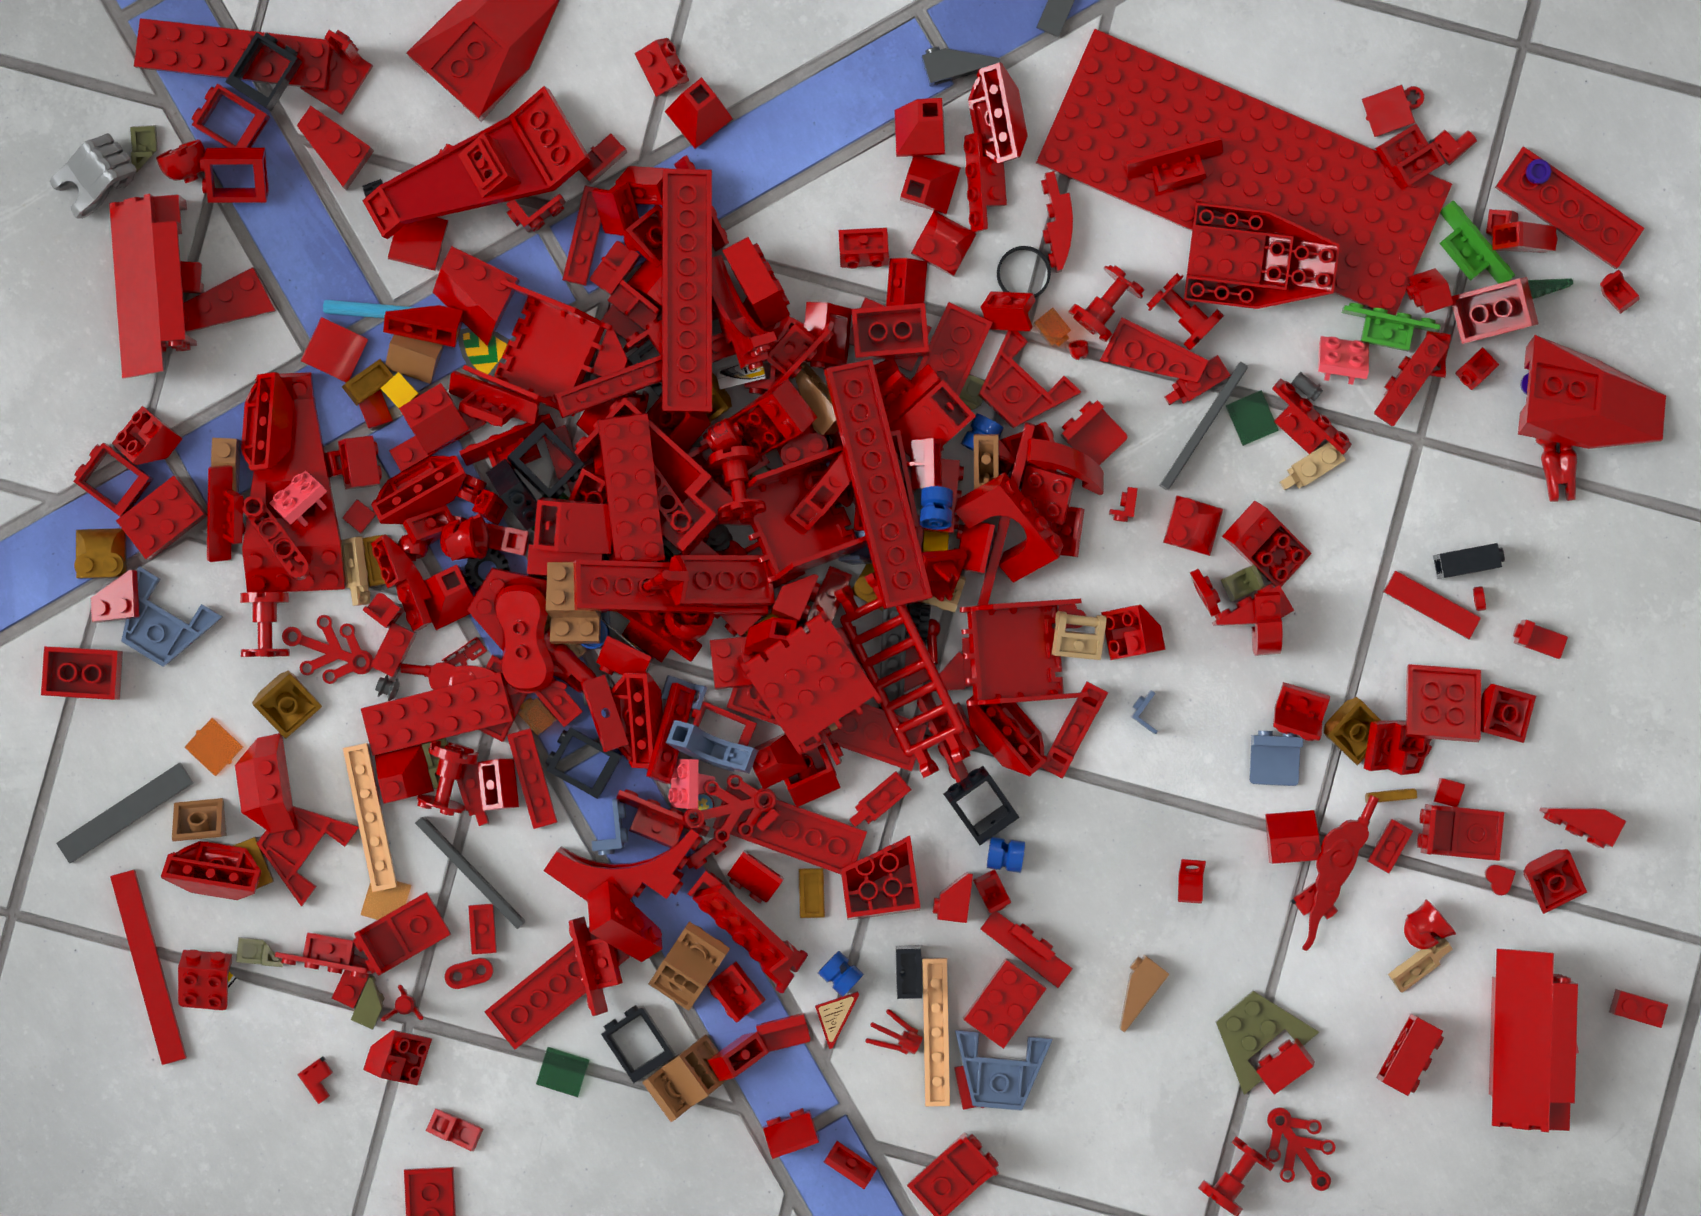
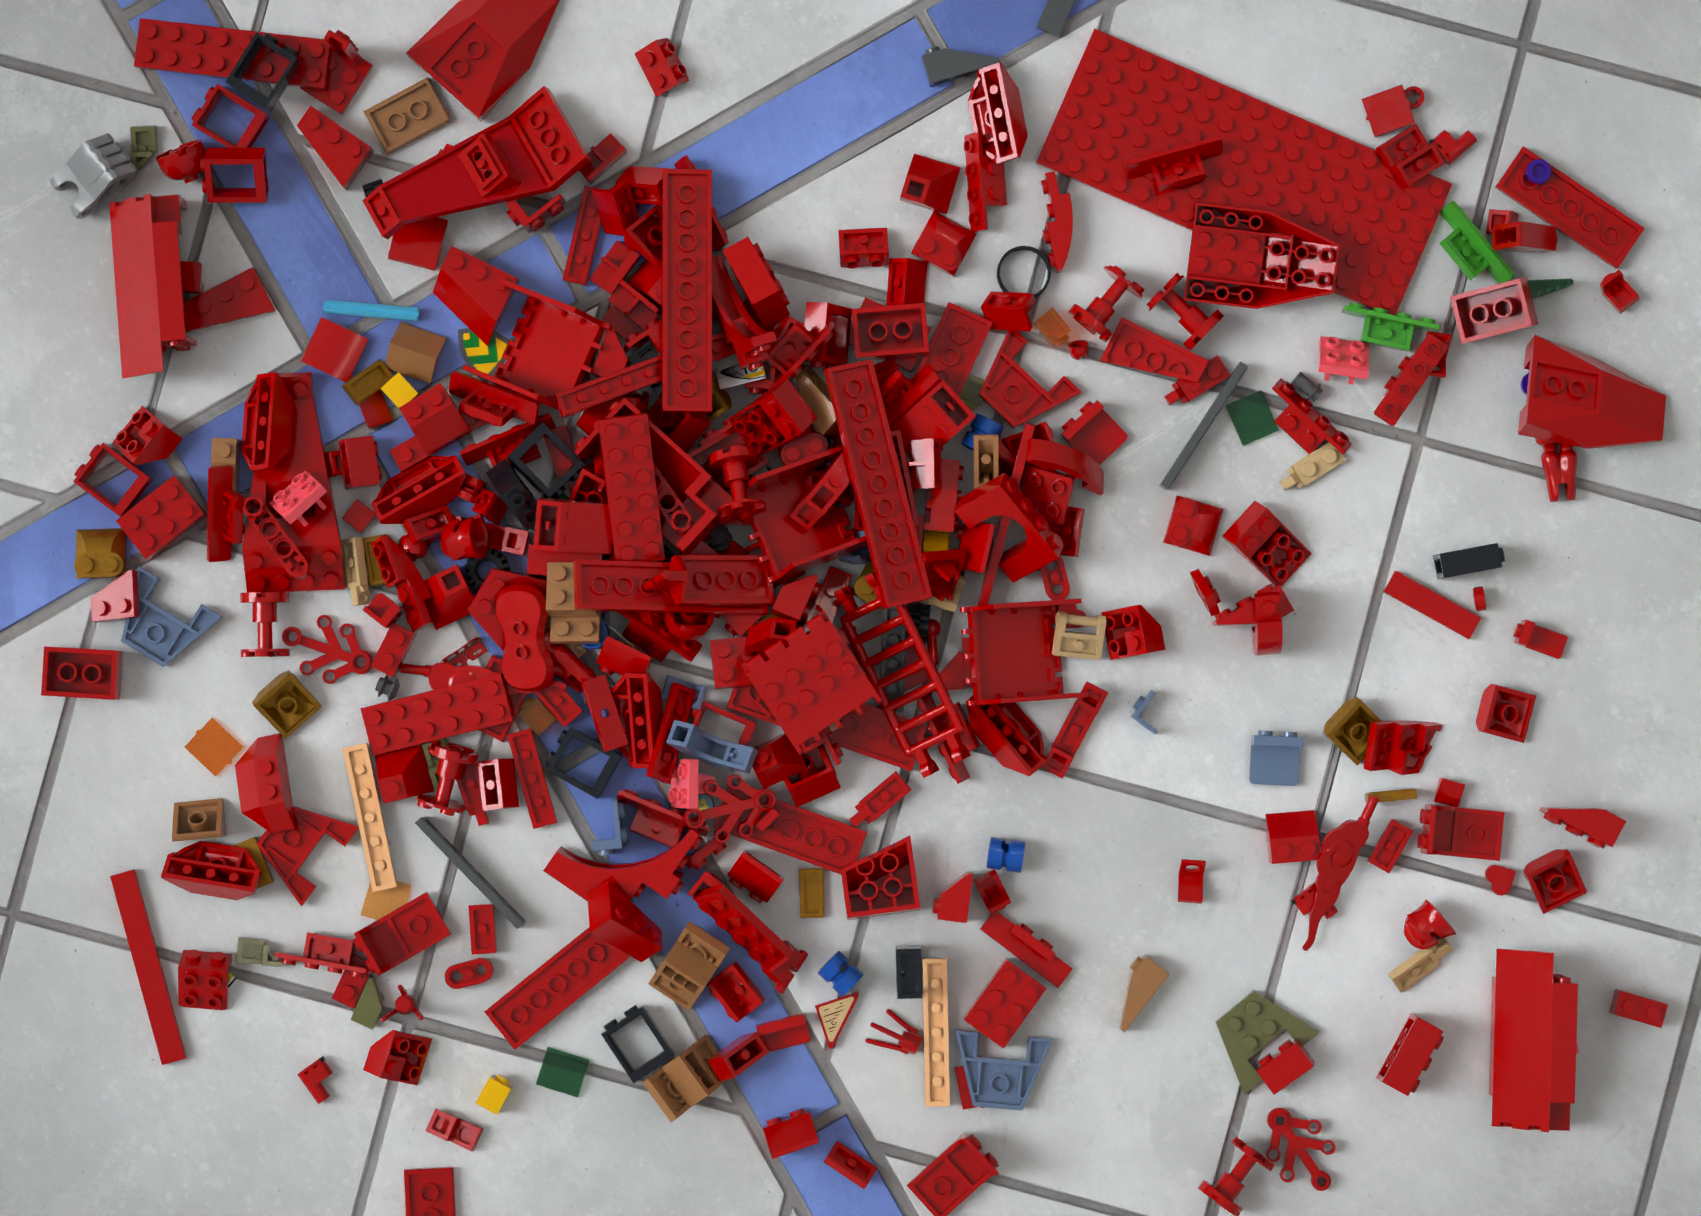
dark grey tile [56,763,194,864] -> none
red slope [383,305,463,347] -> none
red bracket [568,916,623,1016] -> none
red slope [665,77,733,150] -> none
red head [706,418,744,453] -> none
red slope [895,98,945,157] -> none
blue wheel [920,486,953,530] -> none
black window [943,766,1020,845] -> none
red bracket [1109,487,1138,522] -> none
olive bracket [1221,565,1264,602] -> none
red bracket [1273,682,1330,741] -> none
red plate [1405,664,1481,743] -> none
red brick [1406,268,1453,314] -> none
red bracket [1455,347,1499,390] -> none
none -> medium nougat tile [363,77,451,155]
none -> yellow brick [476,1074,513,1115]
none -> red plate [1040,557,1070,600]

